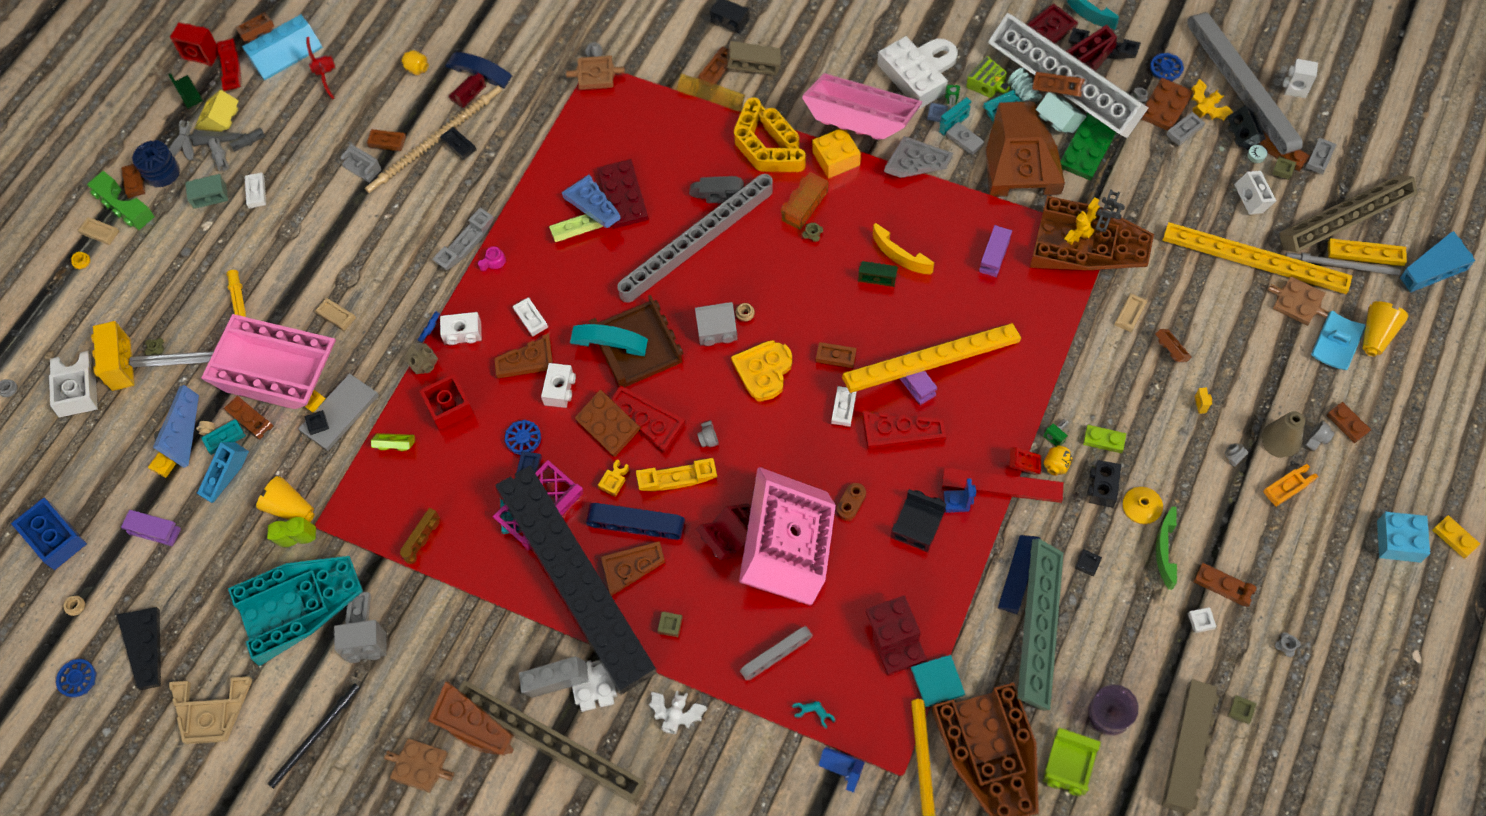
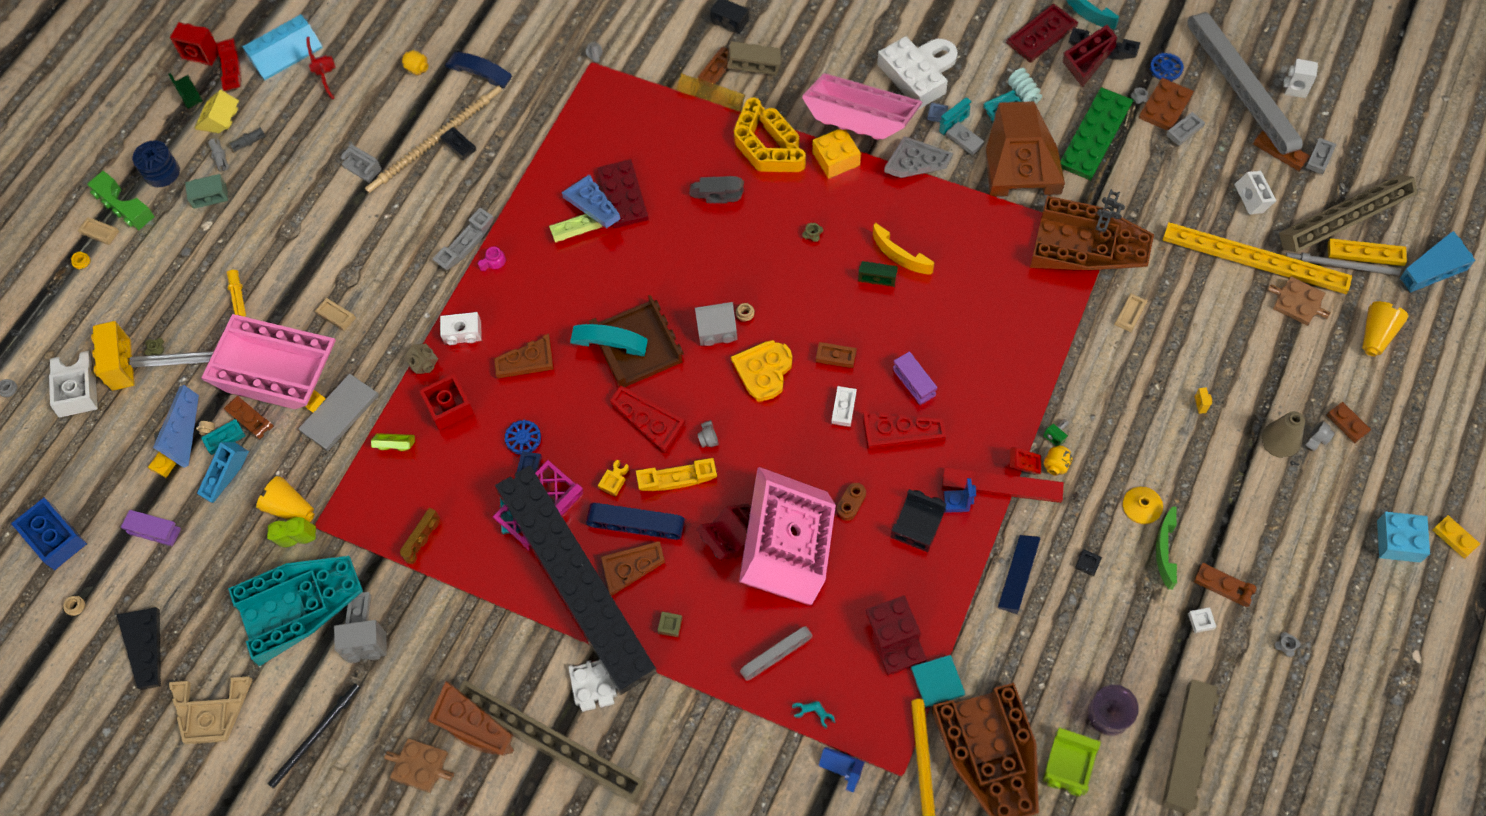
blue wheel [56,659,97,698] -> none
dark orange plate [121,164,146,198] -> none
light grey piece [169,120,194,160] -> none
dark grey bar [188,129,243,146] -> none
dark orange plate [235,12,275,42] -> none
white plate [245,173,266,208] -> none
black tile [304,410,329,435] -> none
dark orange plate [367,129,406,151] -> none
blue wheel [417,311,440,343] -> none
dark red panel [448,73,486,108] -> none
white plate [513,297,548,337] -> none
light grey brick [519,656,589,698] -> none
white brick [541,363,576,408] -> none
medium nougat plate [566,56,625,90] -> none
dark orange plate [575,390,641,457] -> none
light grey beam [618,174,773,303] -> none
white animal [649,691,707,734] -> none
clear yellow brick [781,172,828,230] -> none
yellow plate [842,323,1021,393] -> none
green piece [945,85,960,109] -> none
lime torso [966,56,1011,98] -> none
medium lavender piece [979,225,1012,277] -> none
white brick [988,13,1149,138] -> none
sand green plate [1017,538,1064,711] -> none
dark orange plate [1032,72,1085,97] -> none
light aqua brick [1036,92,1086,133] -> none
yellow animal [1064,198,1100,245] -> none
lime plate [1083,425,1126,454] -> none
black brick [1087,460,1121,508] -> none
dark orange plate [1155,329,1192,362] -> none
yellow animal [1191,79,1233,121] -> none
light grey plate [1225,443,1248,467] -> none
black brick [1227,105,1266,150] -> none
olive plate [1228,695,1257,725] -> none
light aqua tile [1247,145,1267,163] -> none
light orange hinge [1263,464,1319,507] -> none
olive plate [1272,157,1296,180] -> none
medium azure shield [1311,311,1365,370] -> none

